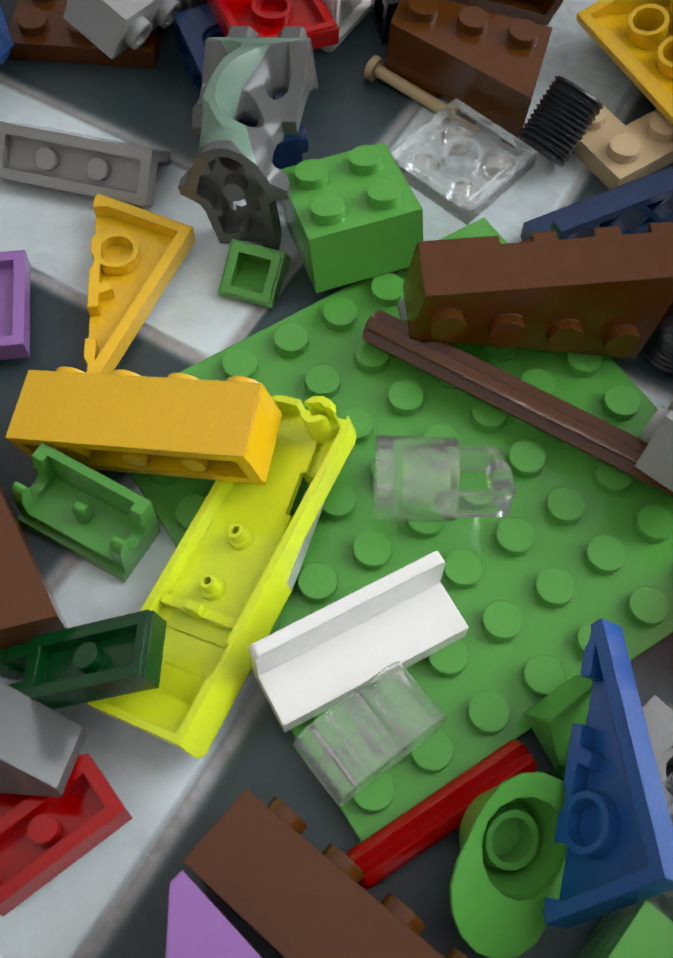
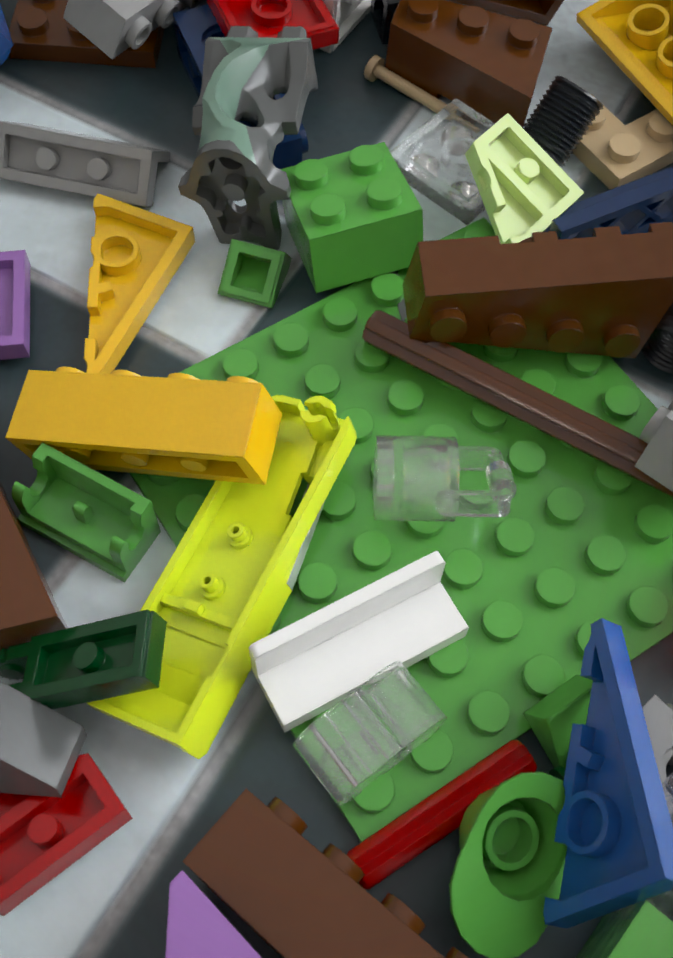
none -> yellowish green wing [465,113,584,244]

